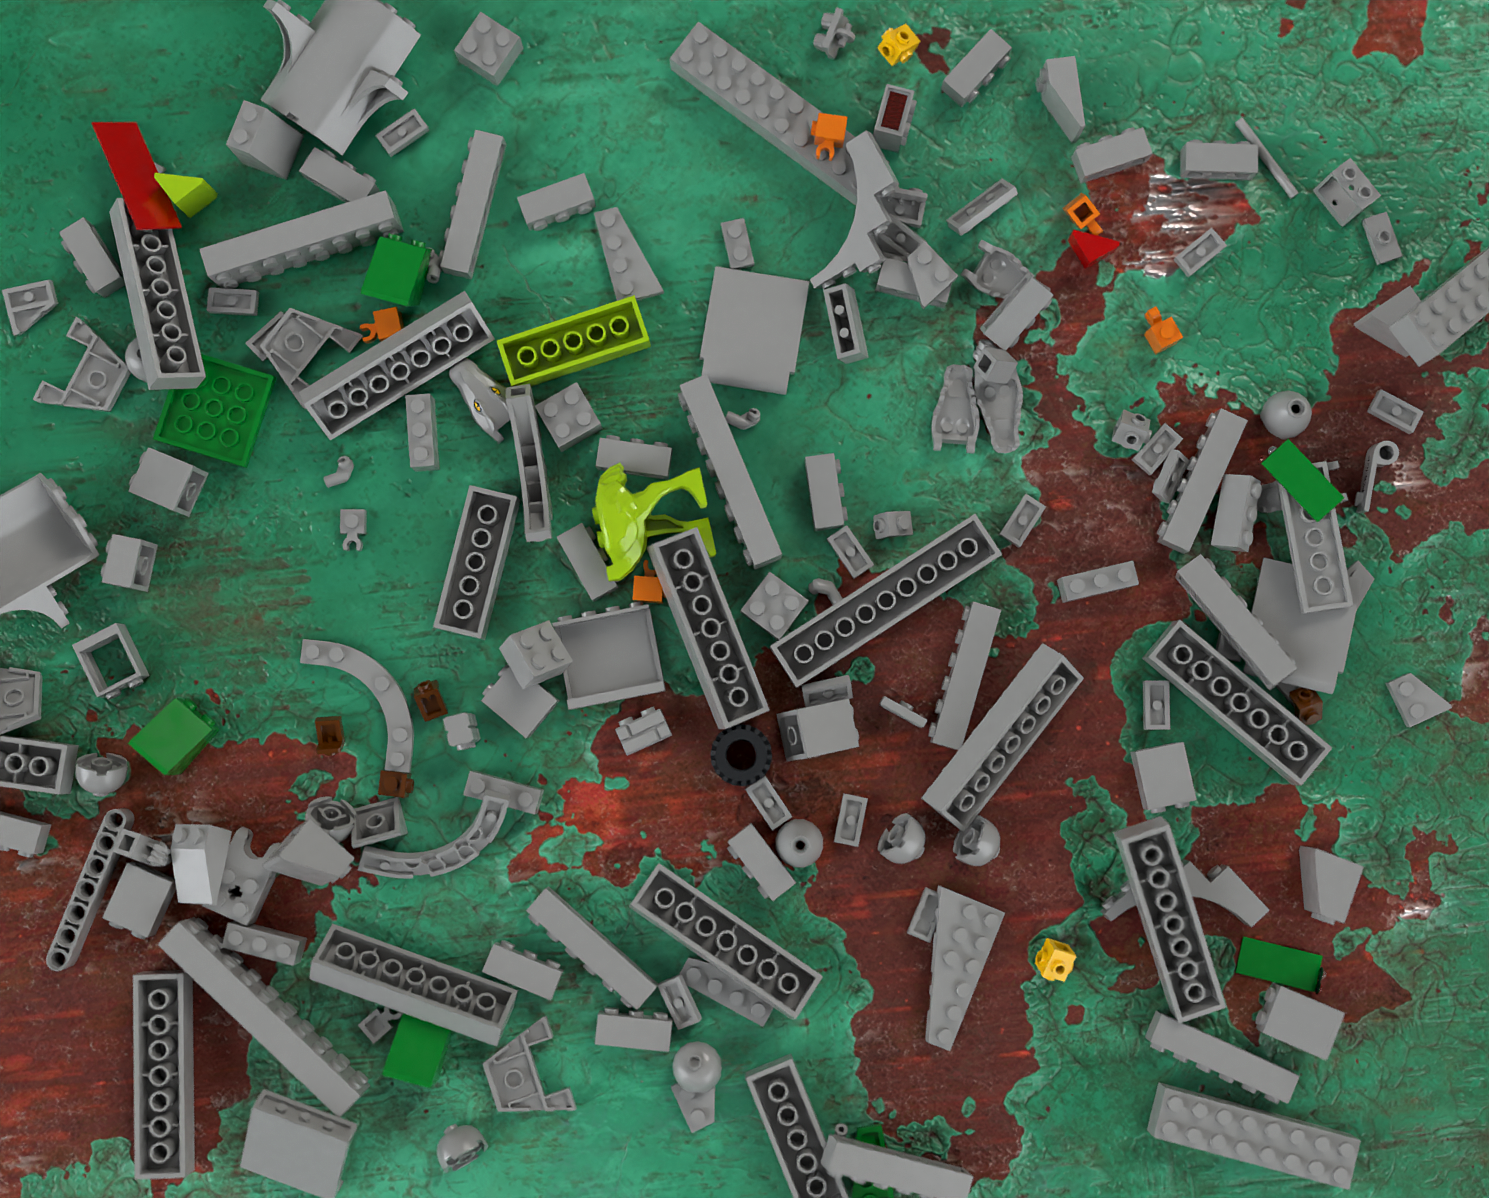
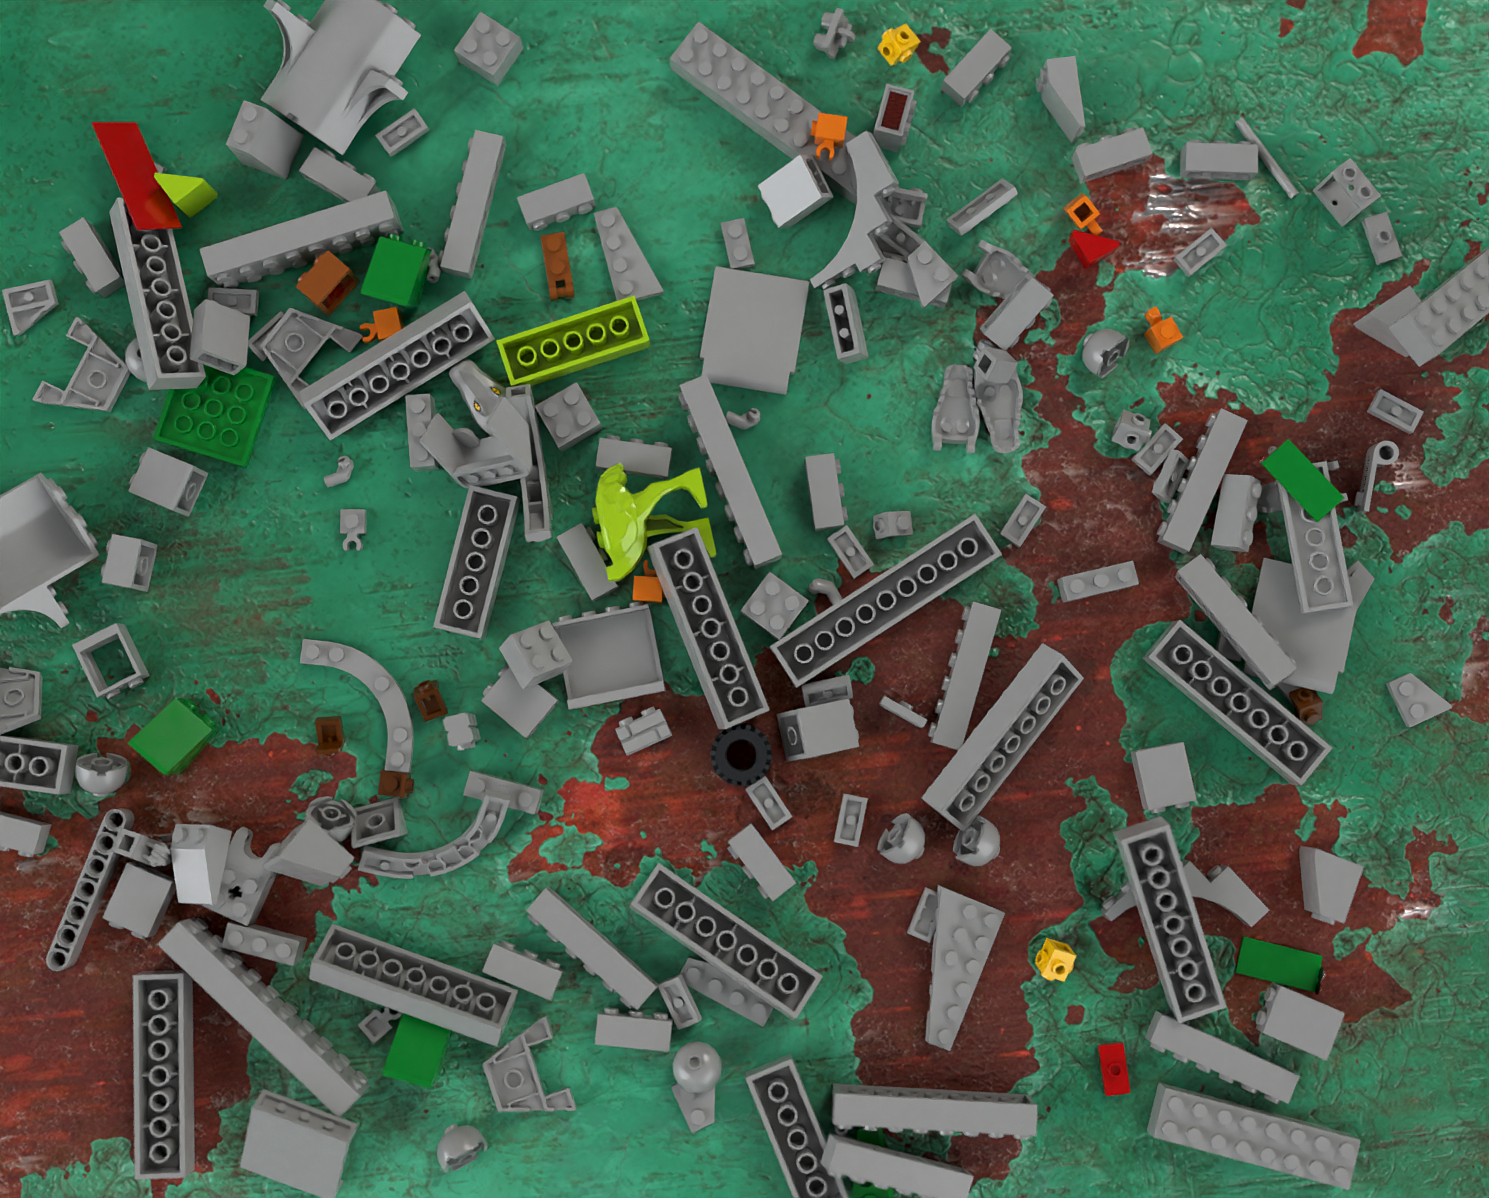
light grey piece [775,819,823,868] -> none
light grey plate [1143,681,1170,730] -> none
light grey piece [1260,390,1312,439] -> none
none -> light grey brick [190,299,250,375]
none -> dark orange piece [295,251,361,317]
none -> light grey windscreen [419,396,532,489]
none -> dark orange plate [541,232,575,301]
none -> brick [758,154,833,228]
none -> light grey brick [831,1083,1037,1139]
none -> light grey cylinder [1082,329,1130,378]
none -> red plate [1097,1041,1131,1096]

